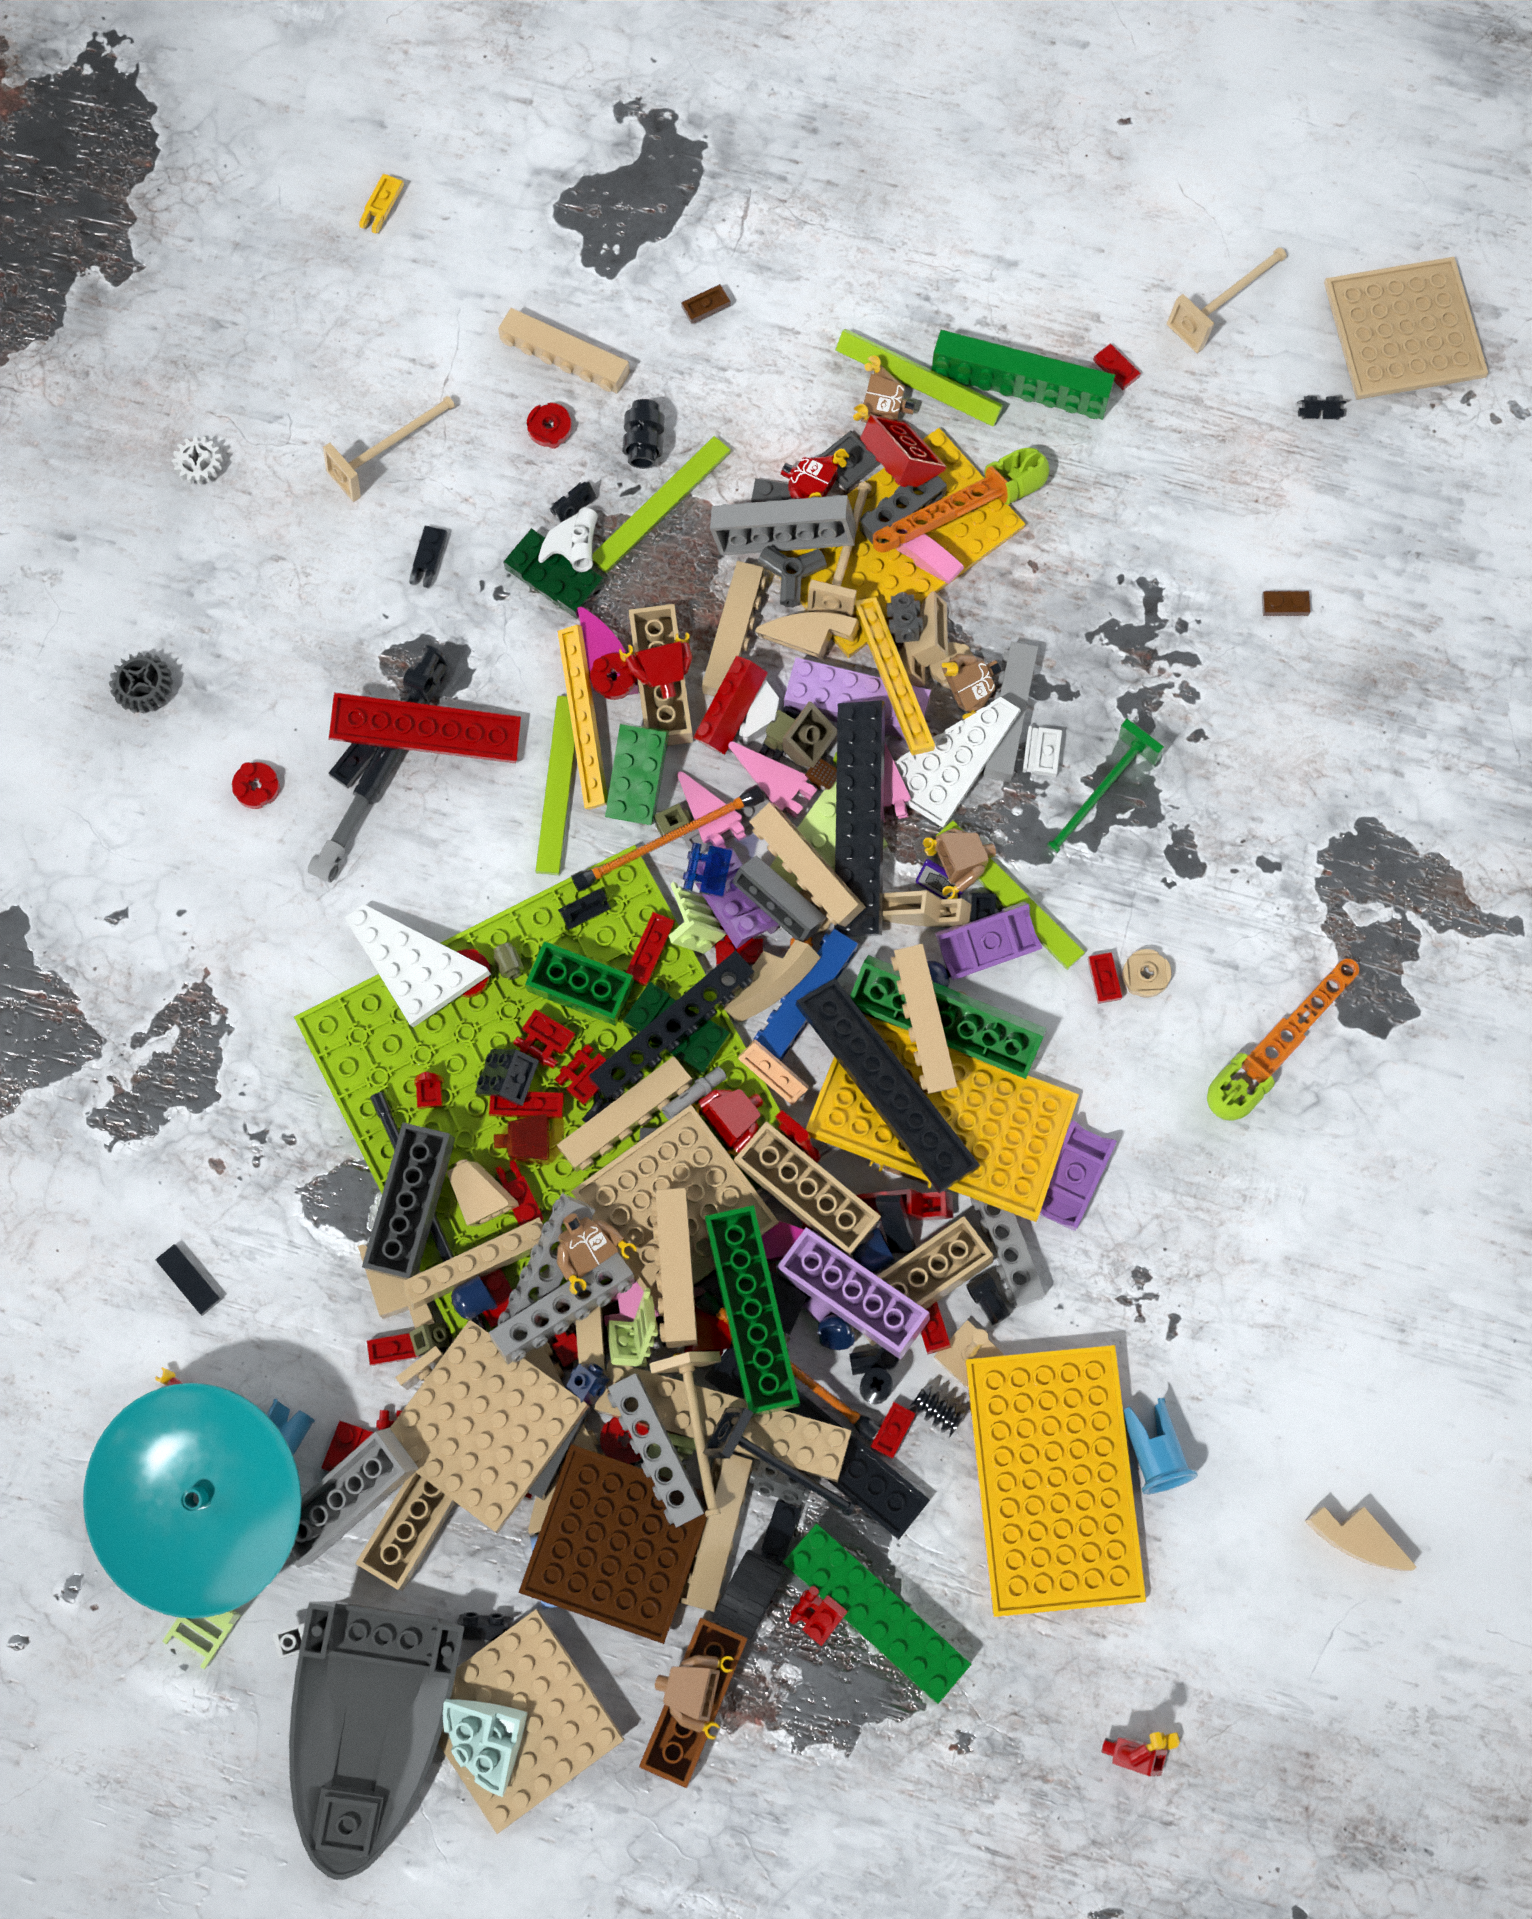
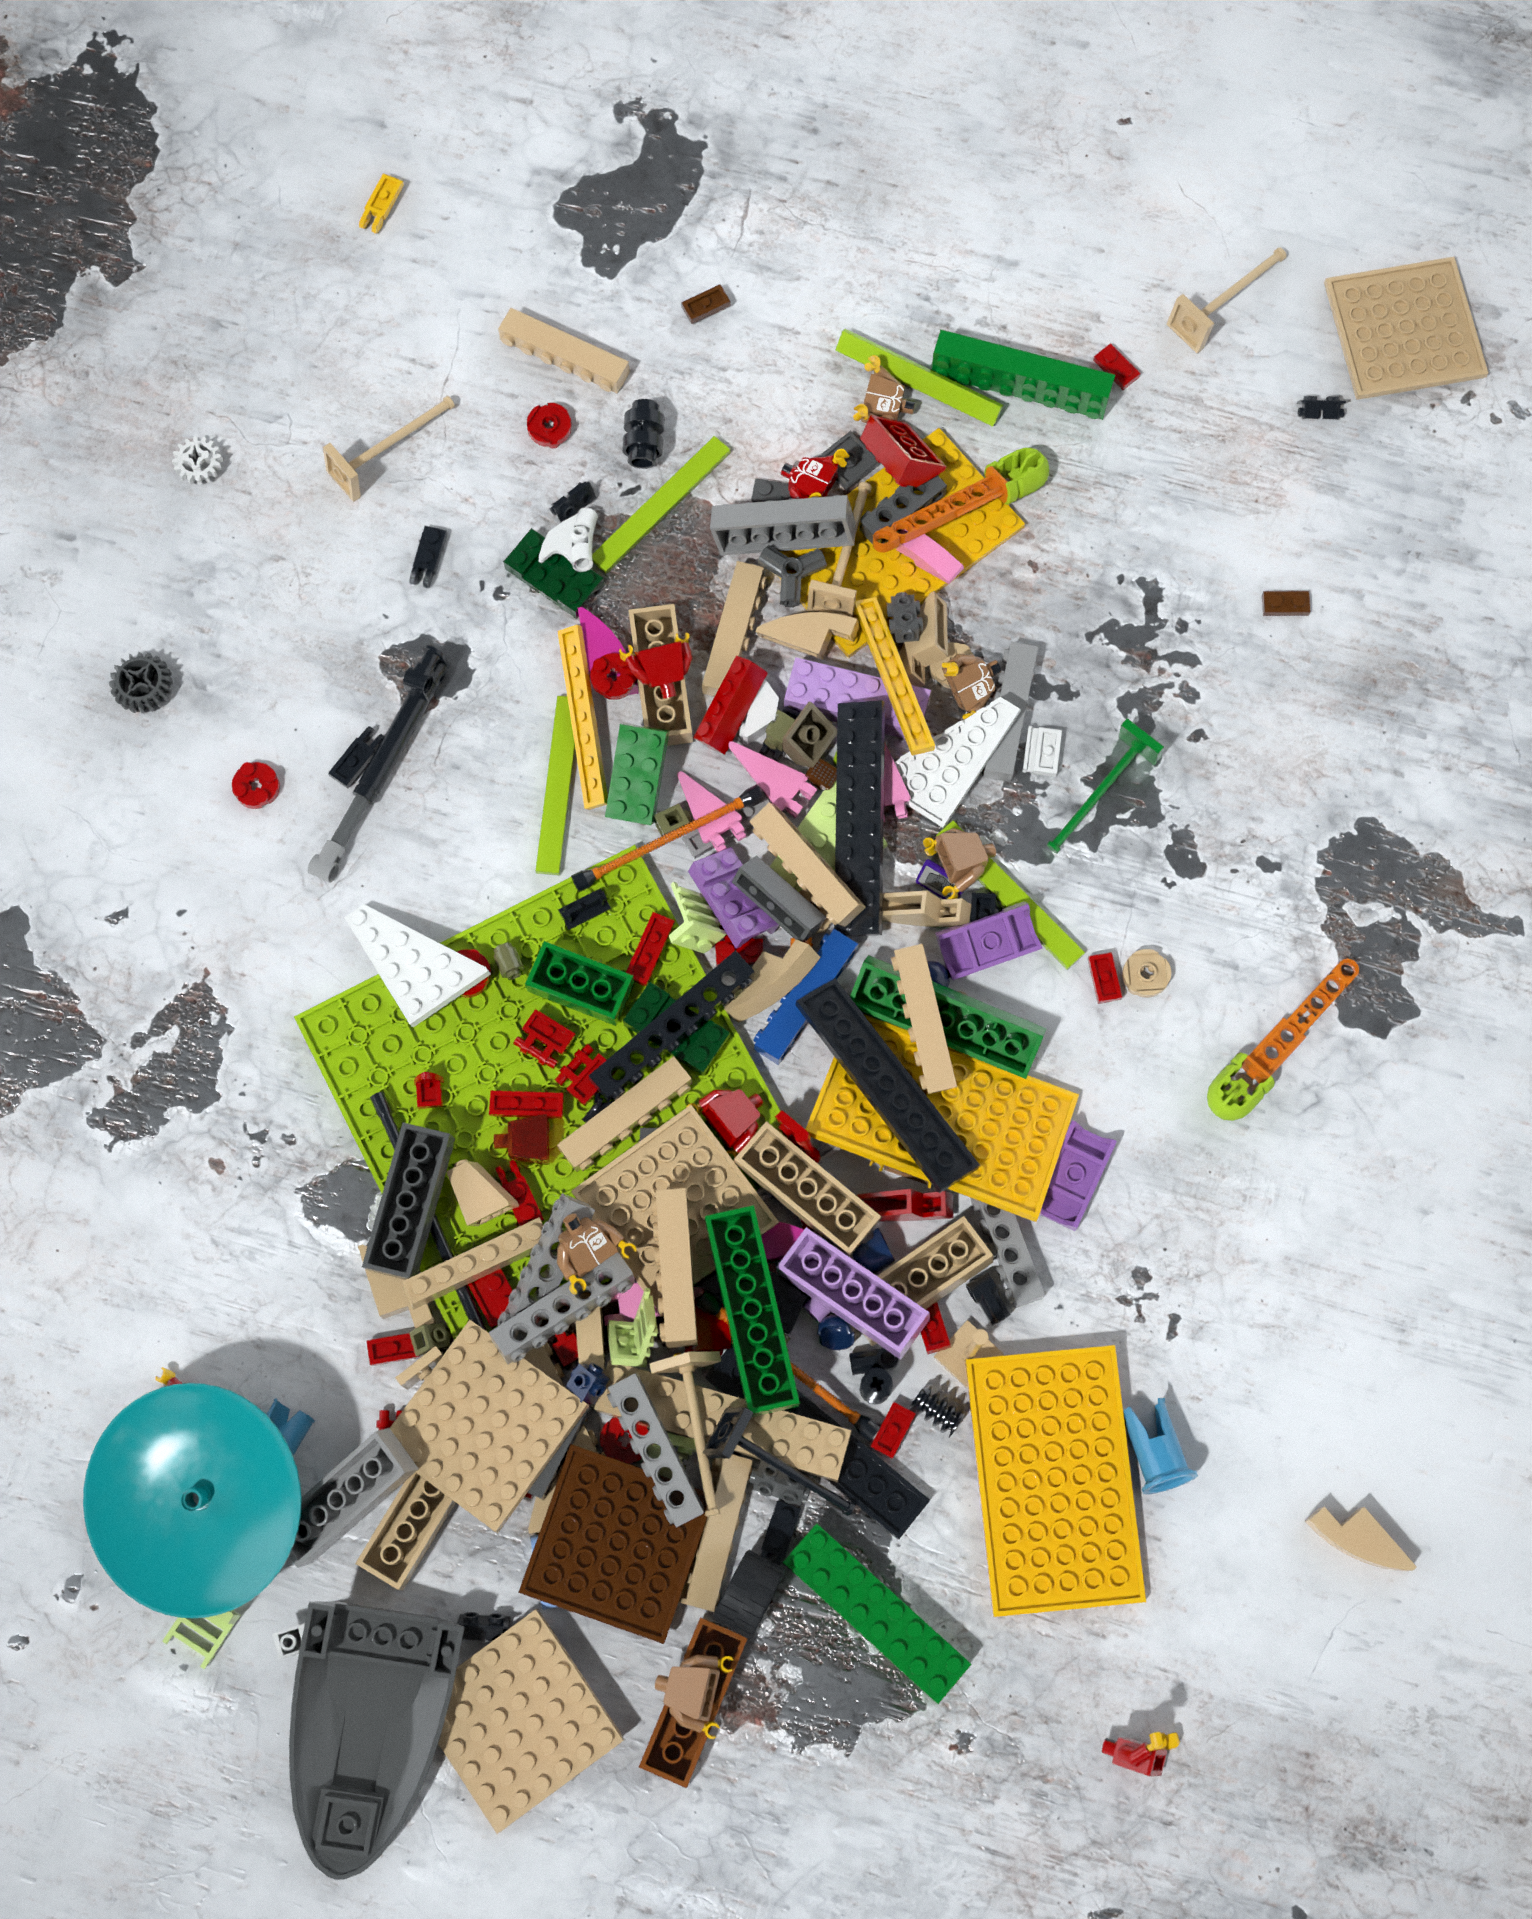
black tile [155,1244,221,1316] -> none
red plate [321,1420,374,1472] -> none
red plate [328,692,521,764] -> none
light aqua brick [443,1699,528,1797] -> none
dark blue helmet [451,1275,498,1319] -> none
black bracket [475,1049,539,1106] -> none
light grey pin [662,1067,727,1120] -> none
clear blue plate [683,843,733,898] -> none
light nougat plate [738,1039,809,1105] -> none
red plate [789,1586,848,1647] -> none
black tile [875,1195,916,1253] -> none

